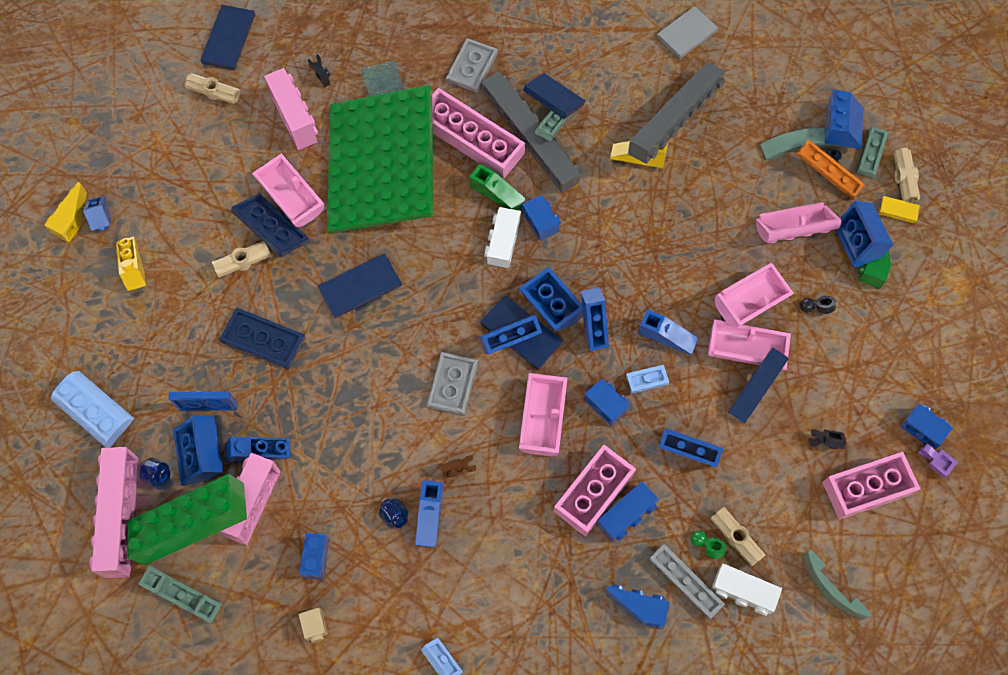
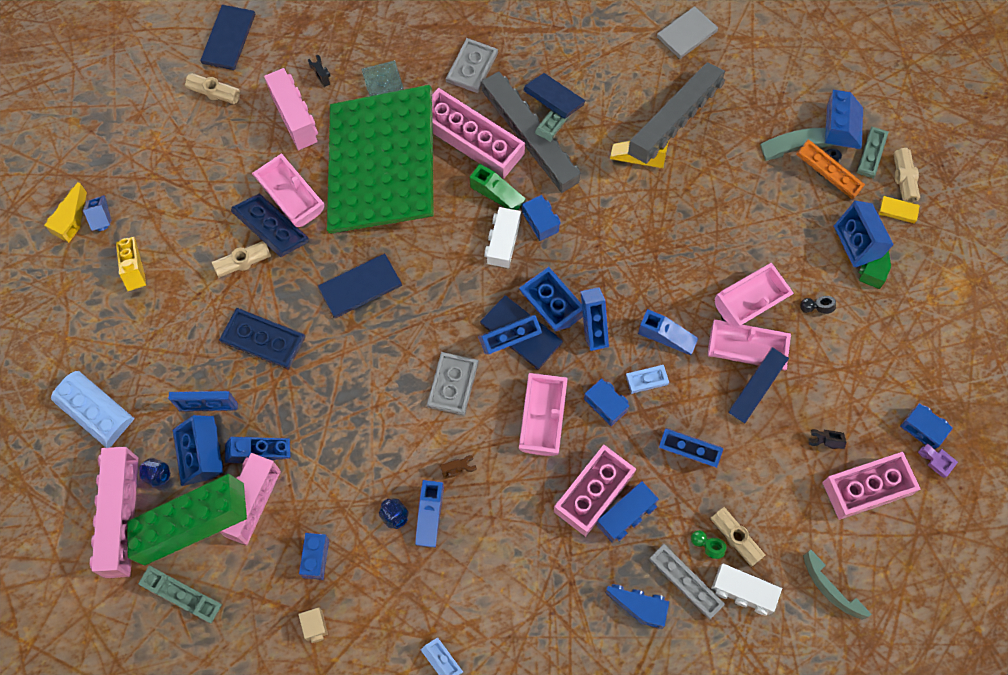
bright pink container [756,202,841,243] -> none

